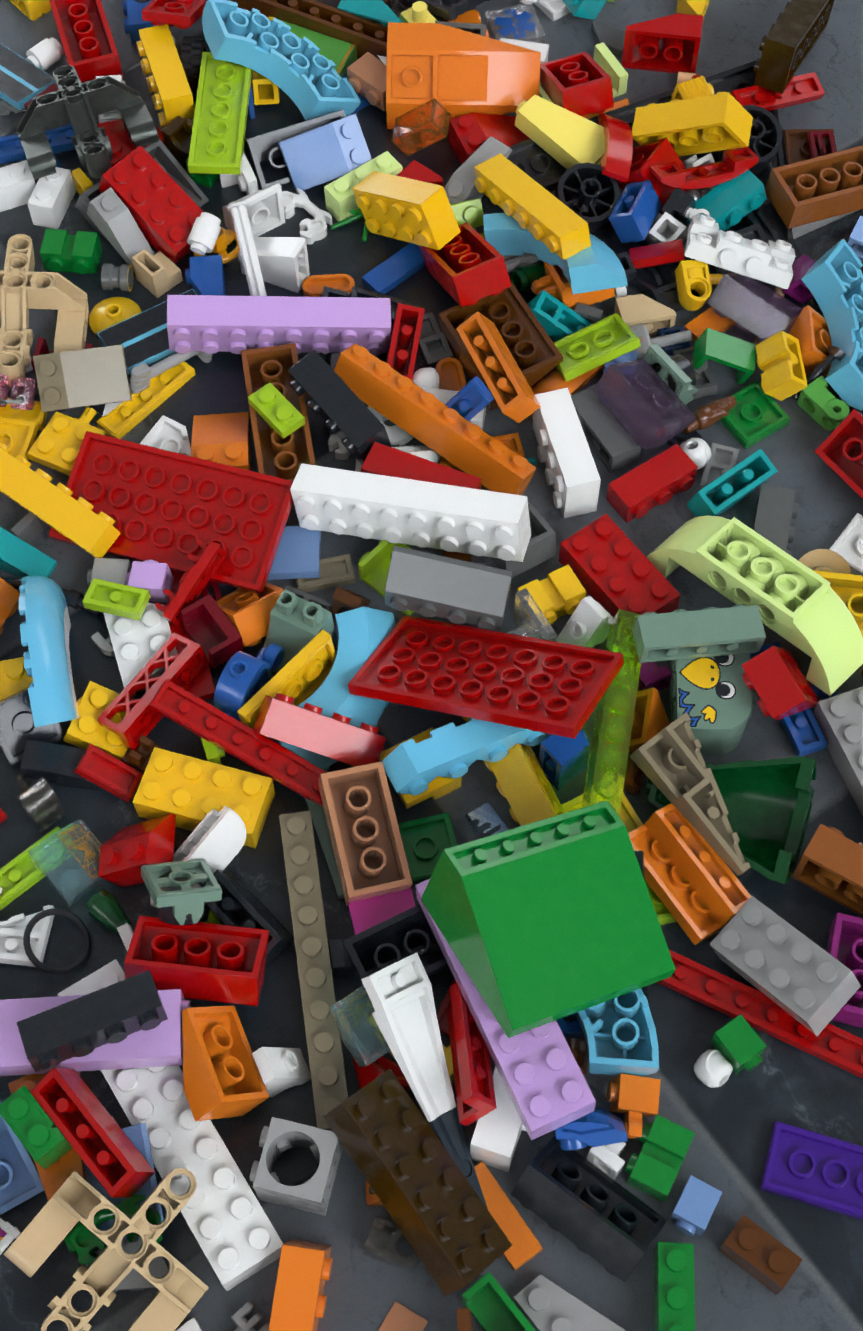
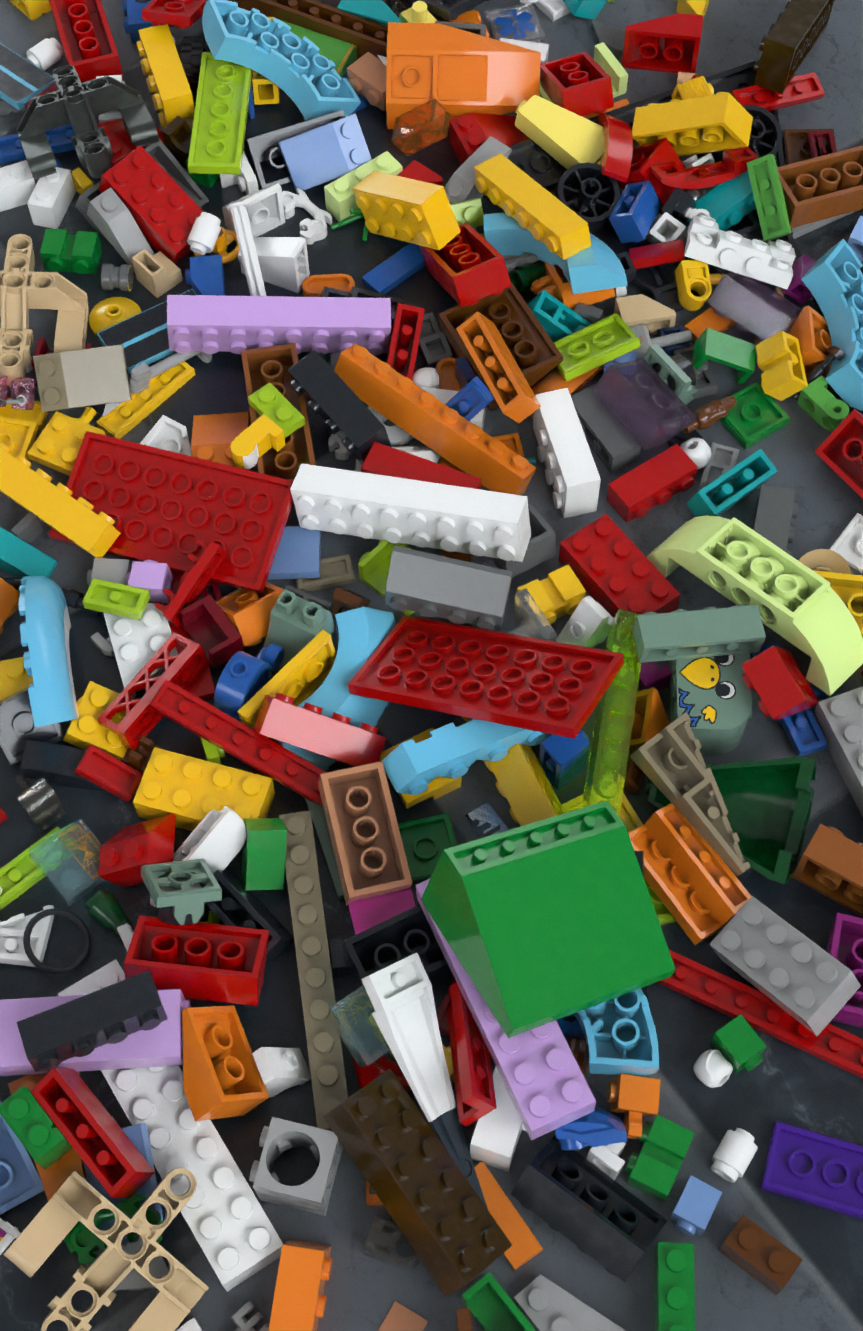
none -> yellow leg [230,414,286,470]
none -> green panel [241,818,287,891]
none -> dark blue tile [455,357,476,388]
none -> white brick [711,1128,758,1183]
none -> bright green plate [746,154,792,242]

